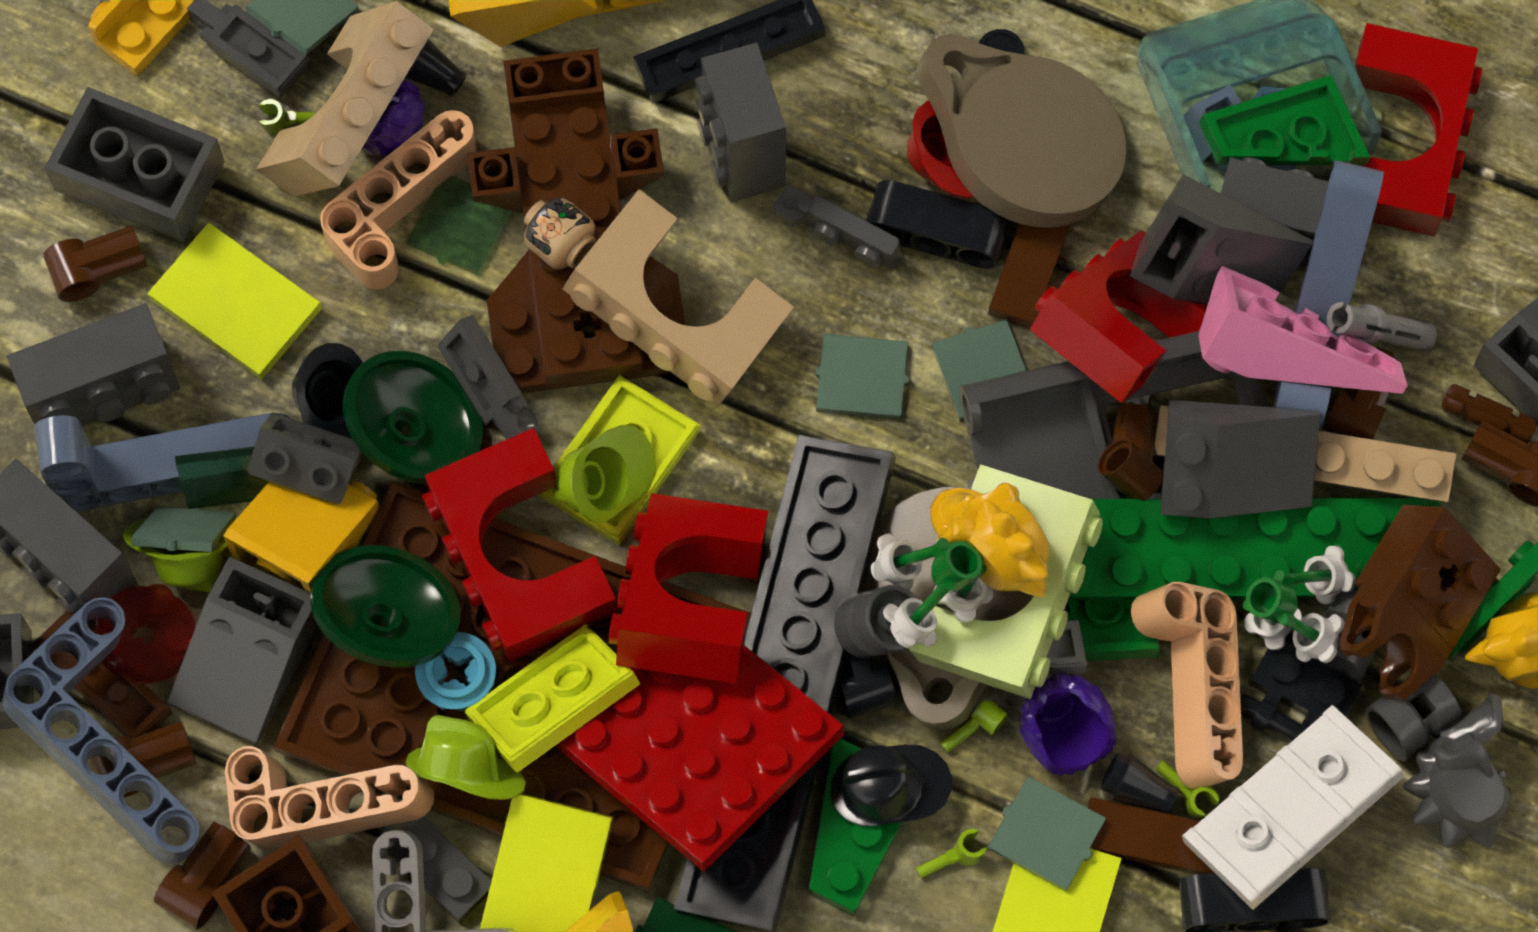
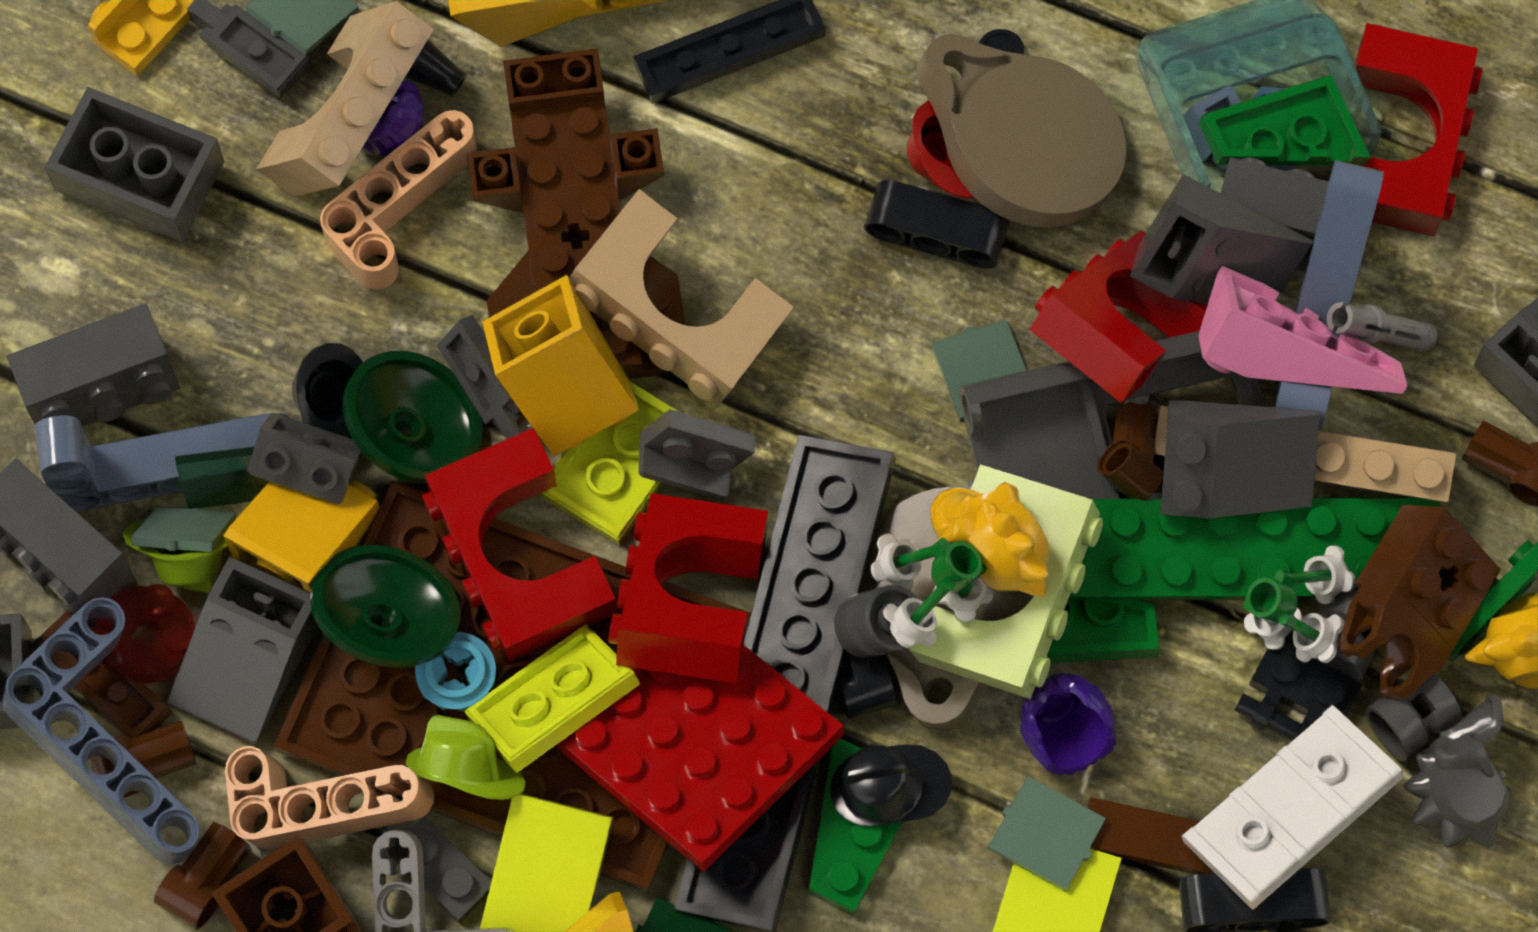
reddish brown piece [43,225,148,302] -> none
neon yellow tile [147,222,322,380] -> none
lime hand [259,99,316,135] -> none
clear green piece [407,176,511,275] -> none
tan head [524,197,597,269] -> none
lime piece [552,425,655,523] -> none
dark grey brick [695,42,786,202] -> none
dark grey hinge [773,184,902,270] -> none
sand green piece [815,334,909,419] -> none
lime hand [916,829,987,878] -> none
lime hand [940,701,1008,753] -> none
reddish brown tile [988,224,1071,328] -> none
light grey tile [1046,620,1087,675] -> none
black cone [1100,753,1179,814] -> none
light nougat beam [1131,582,1243,790] -> none
lime hand [1156,760,1220,819] -> none
reddish brown piece [1323,346,1403,440] -> none
reddish brown axle [1442,384,1537,444] -> none
none -> yellow slope [482,275,639,457]
none -> dark grey bracket [638,409,755,500]

